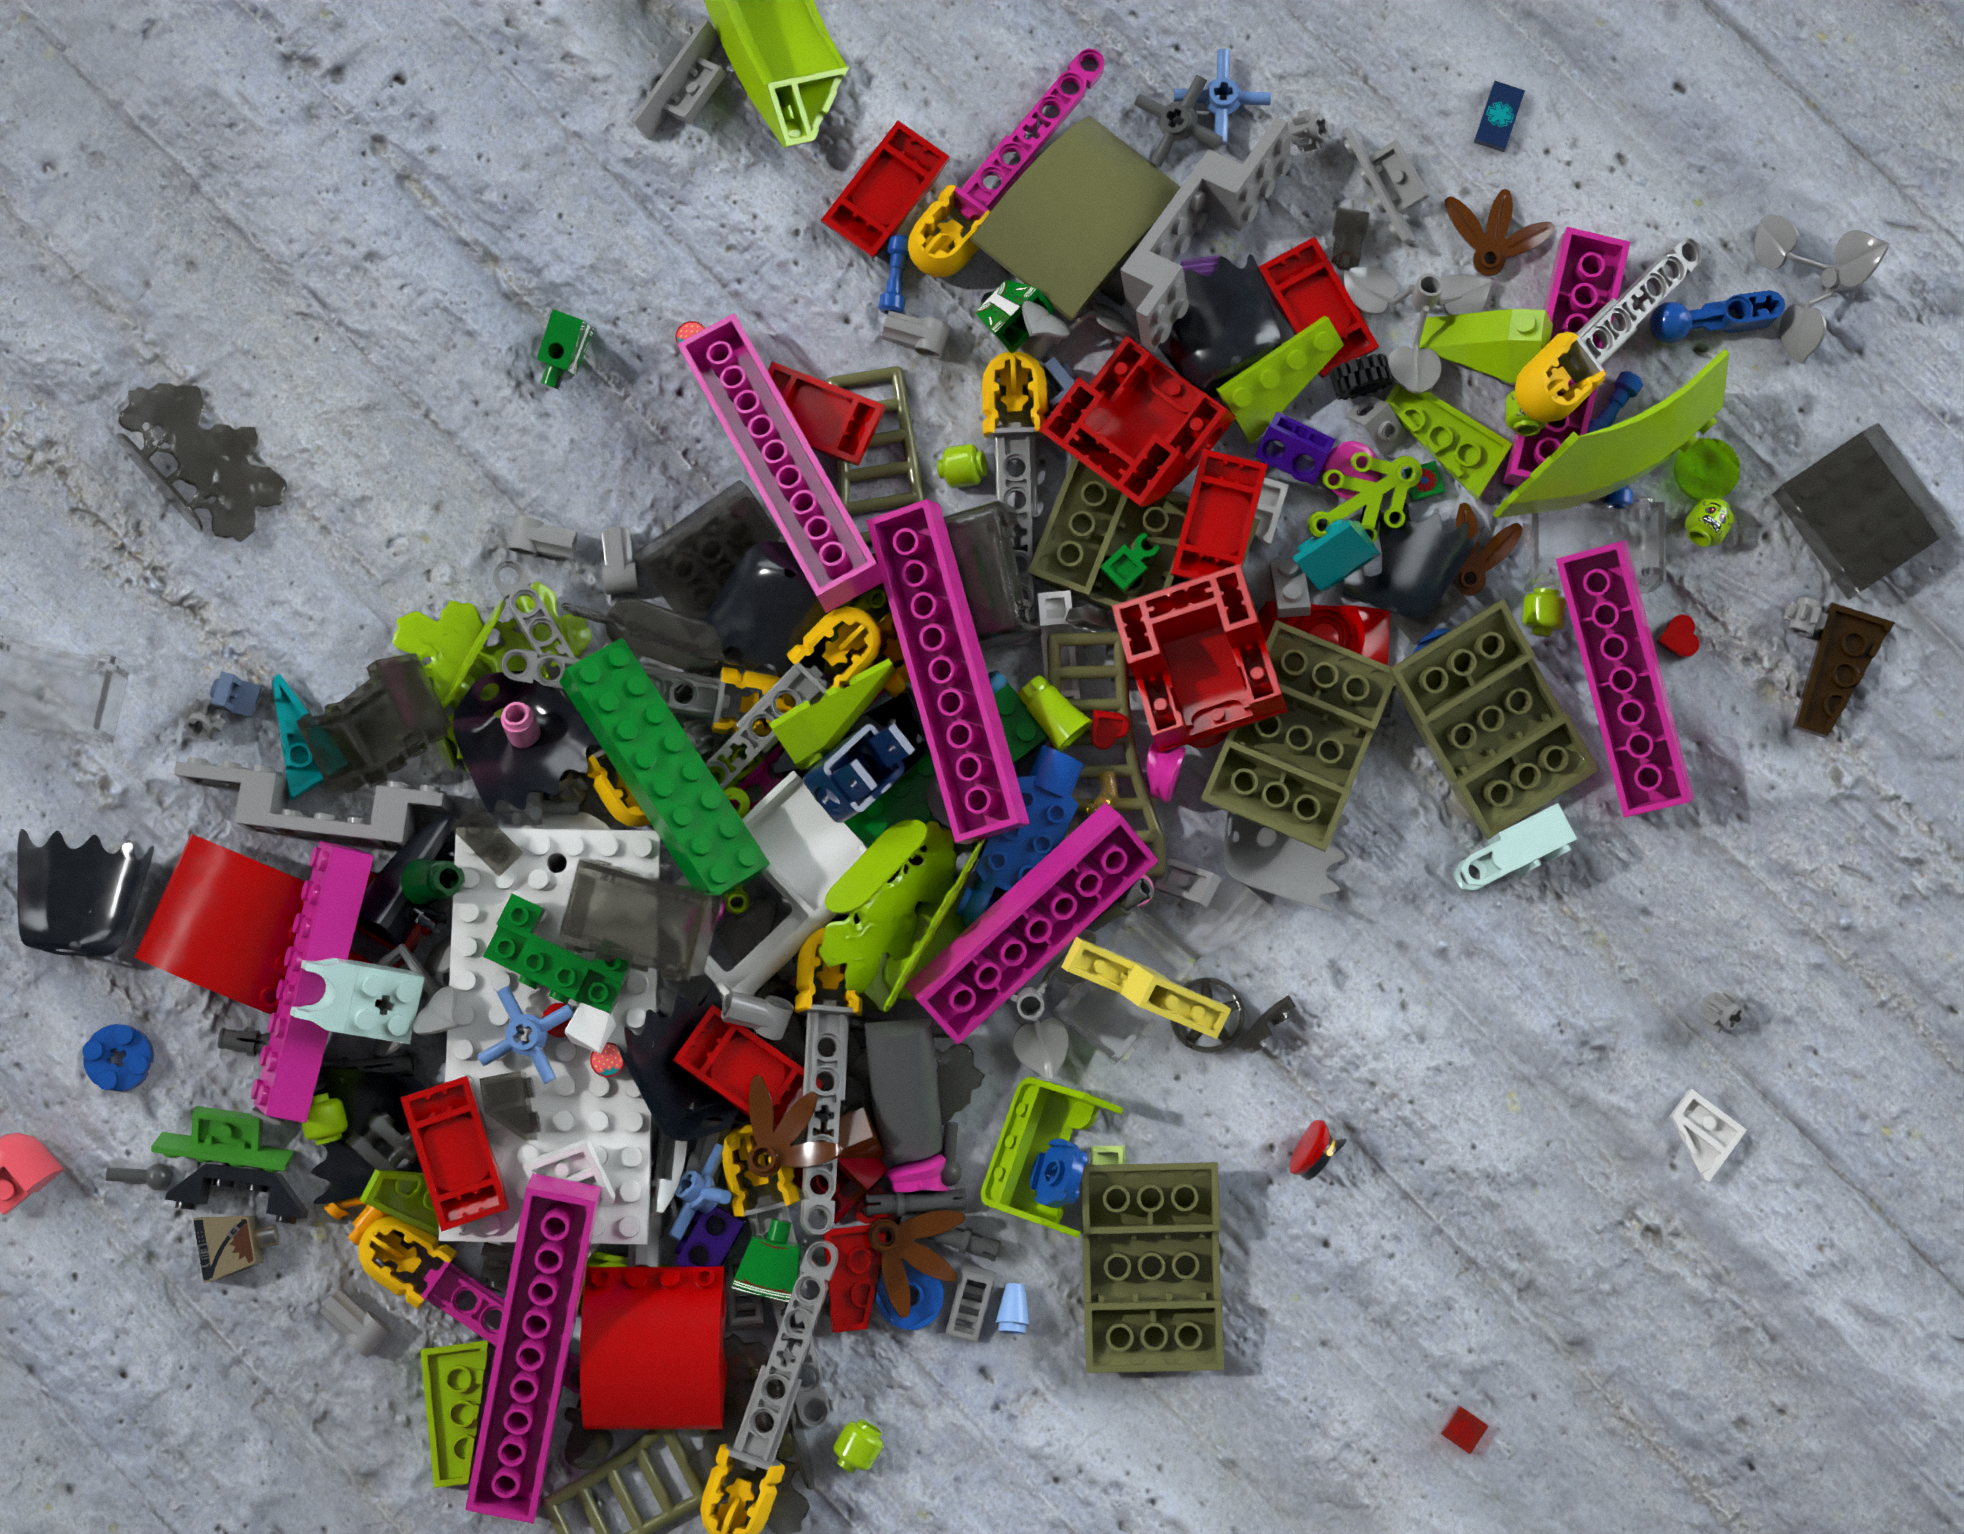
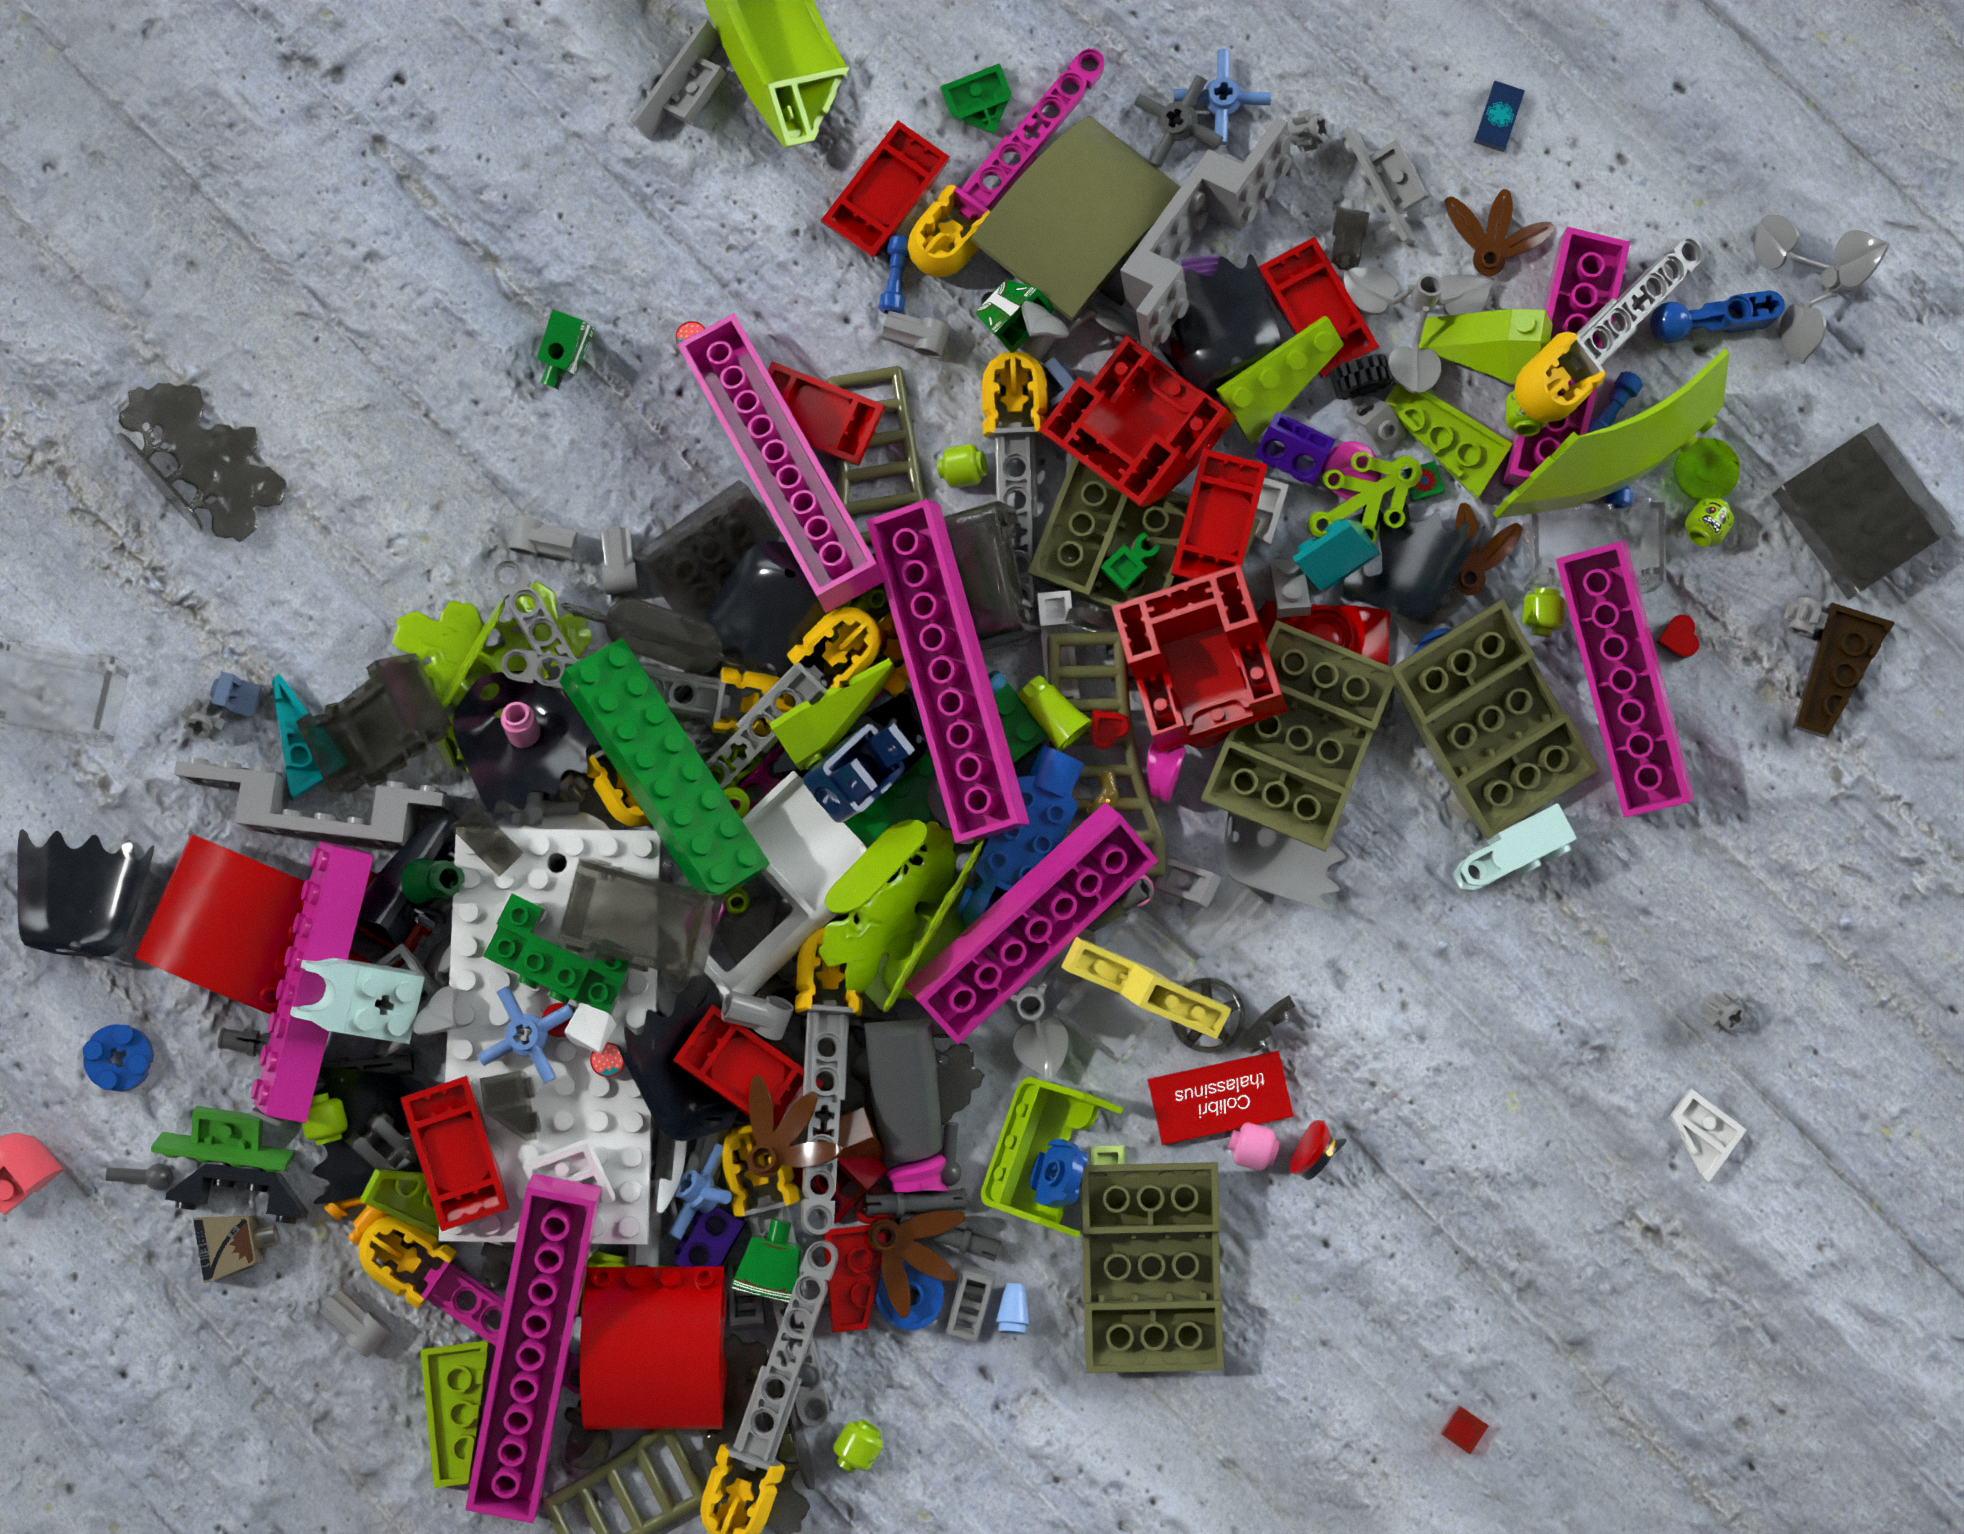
none -> green slope [939,63,1011,134]
none -> red tile [1147,1050,1294,1145]
none -> bright pink head [1228,1122,1280,1171]

